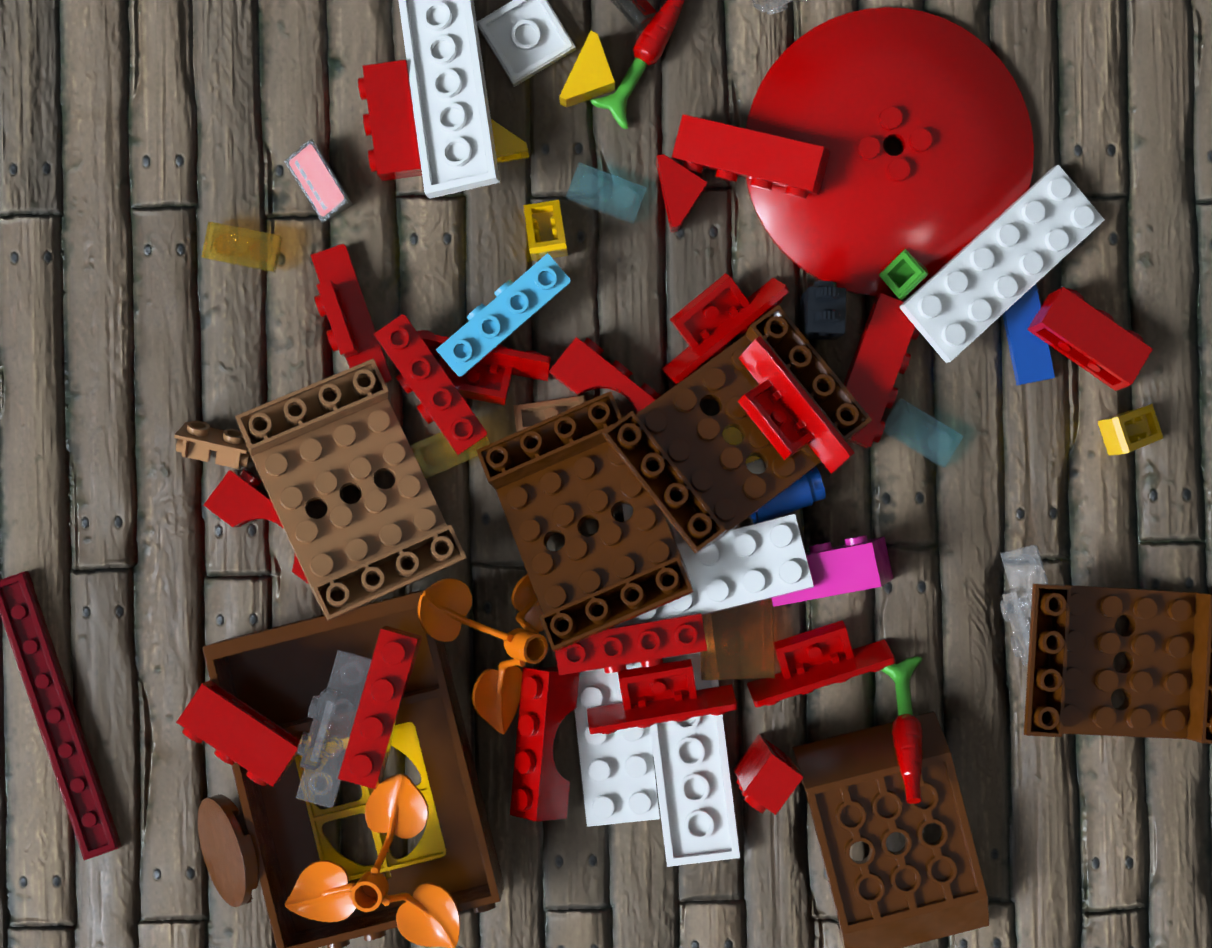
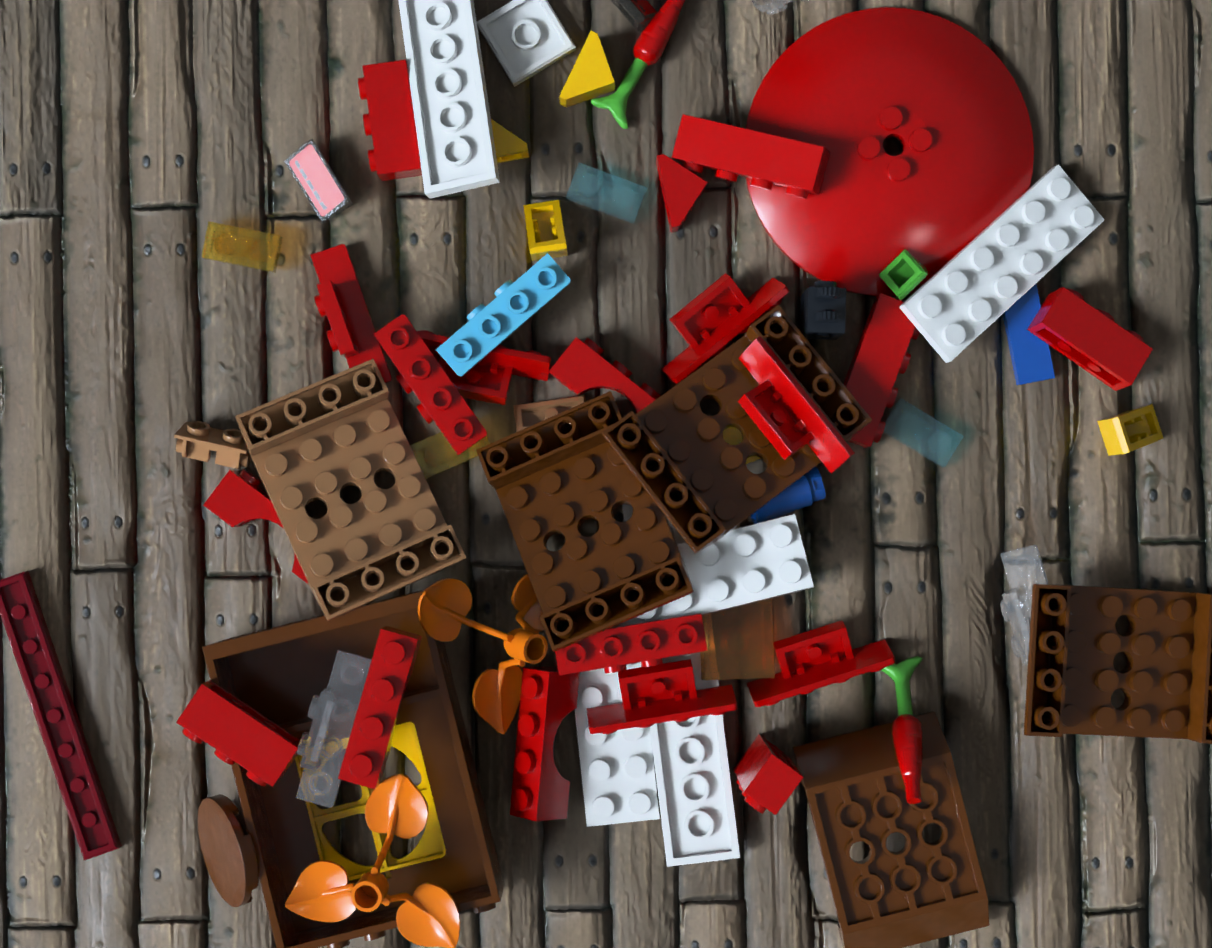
dark pink wedge [771,535,893,607] -> none

